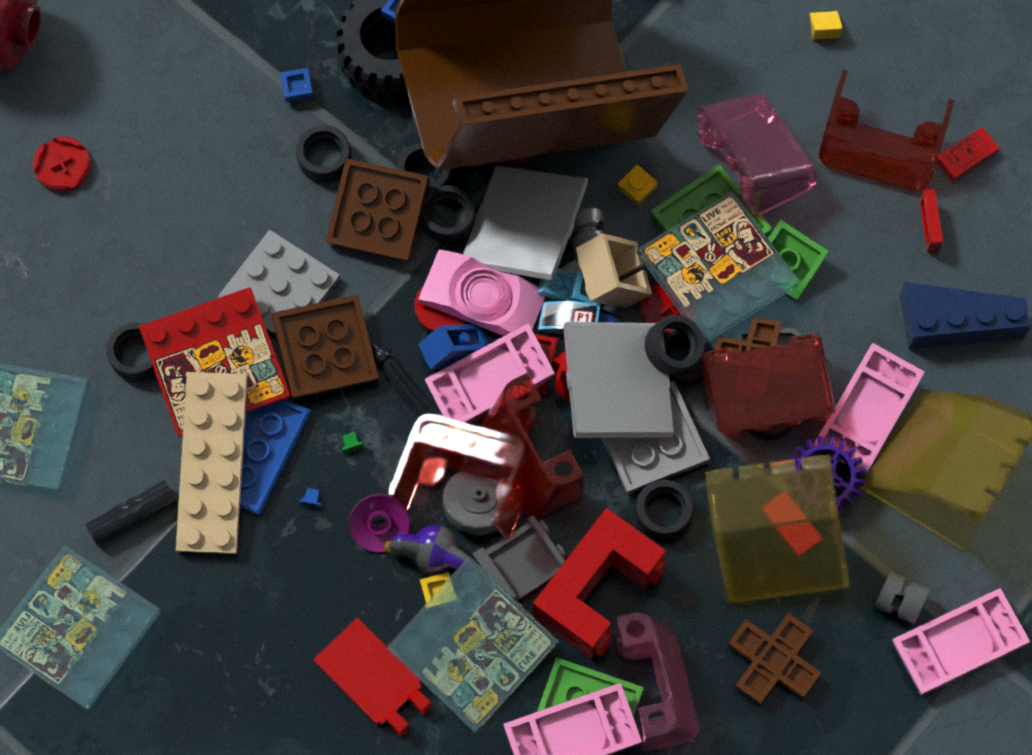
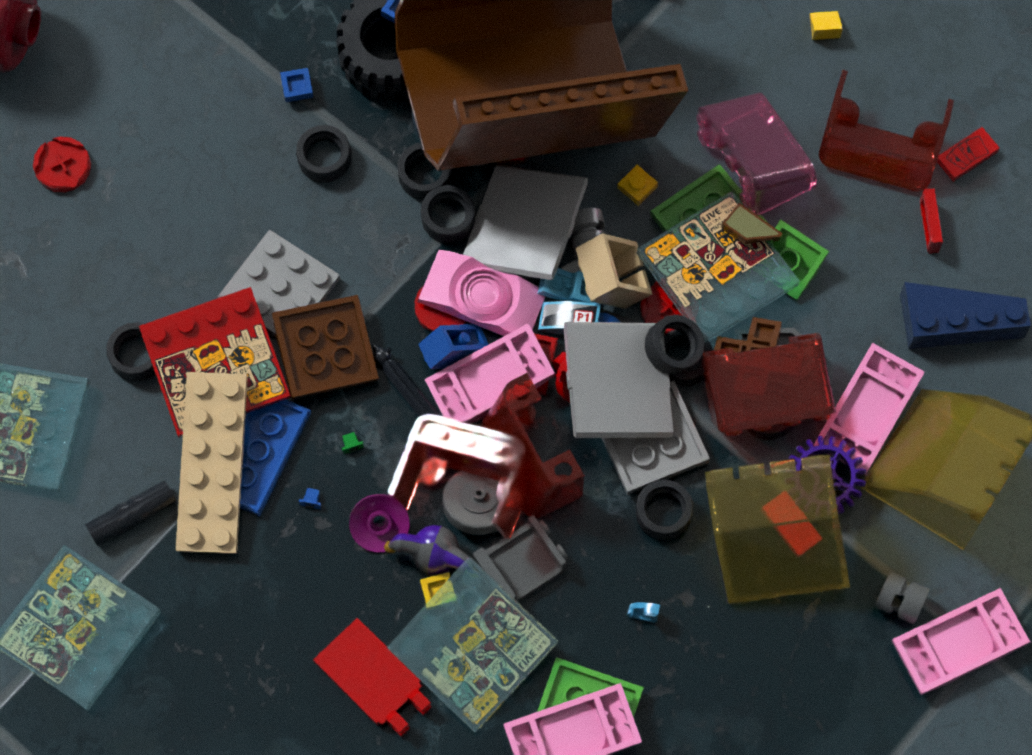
reddish brown plate [325,158,431,262] -> none
red piece [533,508,667,661] -> none
clear pink windscreen [614,613,699,753] -> none
reddish brown plate [727,613,821,706] -> none
none -> dark azure tile [627,602,660,623]
none -> olive tile [721,203,783,244]

